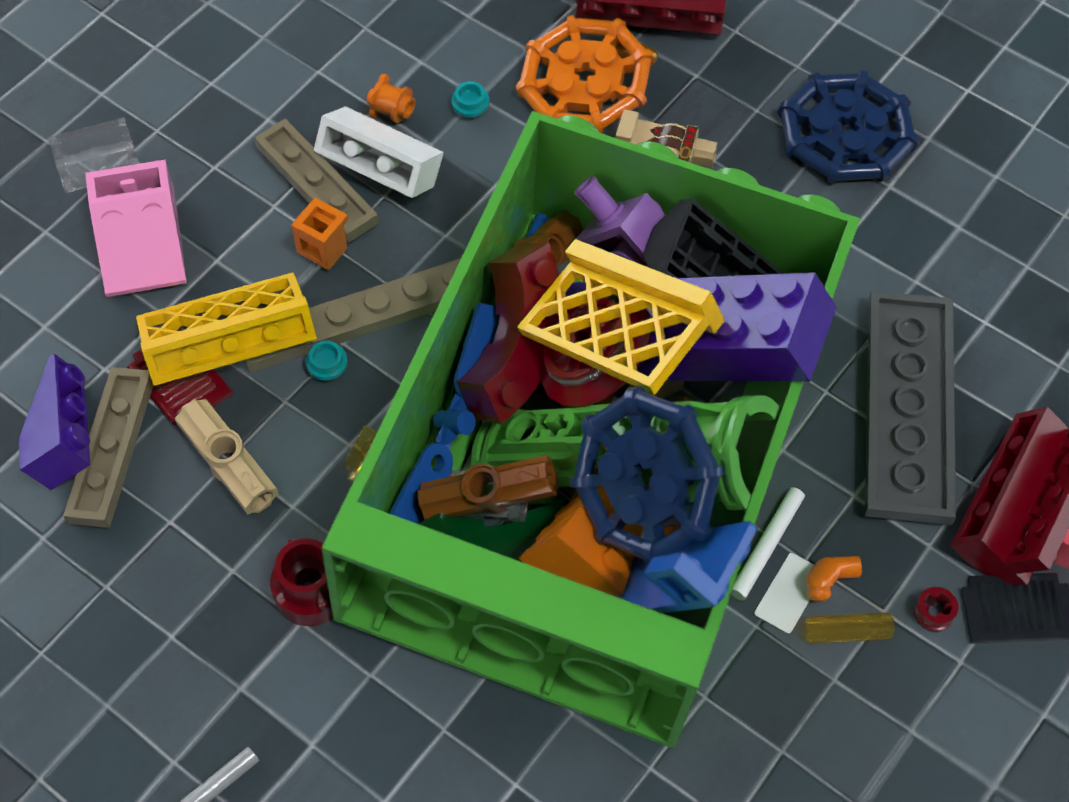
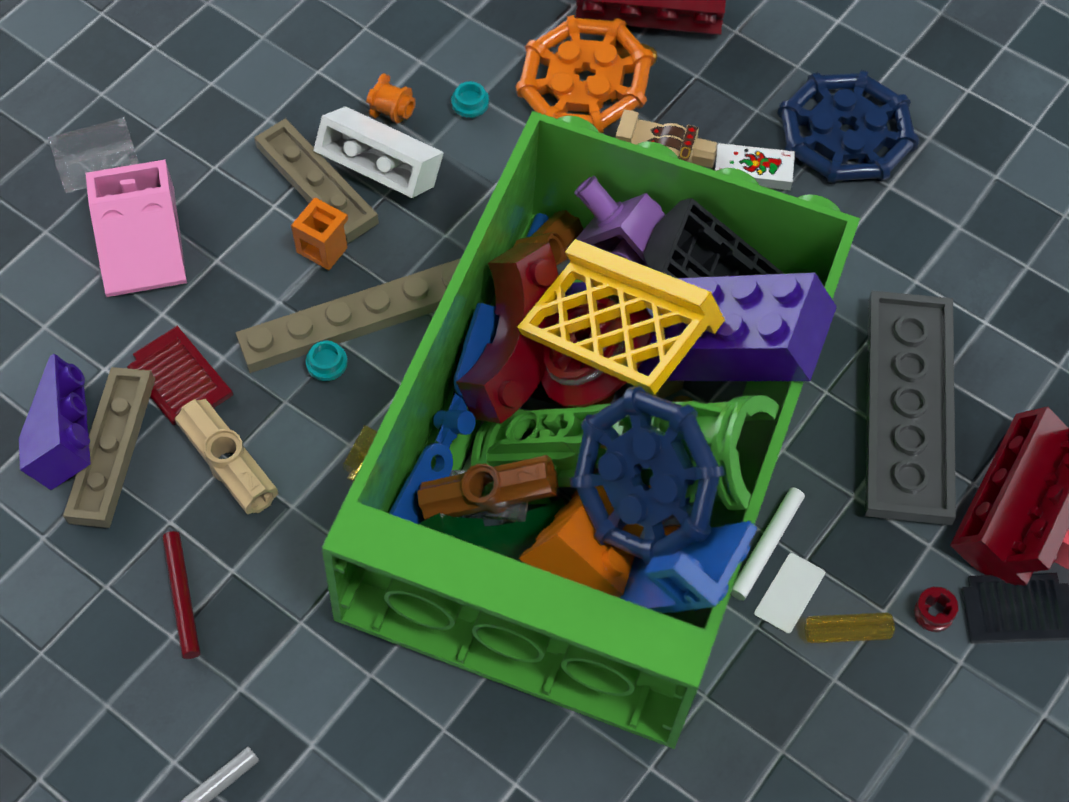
yellow fence [136,272,317,386] -> none
dark red piece [270,538,333,626] -> none
orange arm [805,556,862,601] -> none
none -> dark red bar [162,531,200,659]
none -> white tile [715,143,795,190]

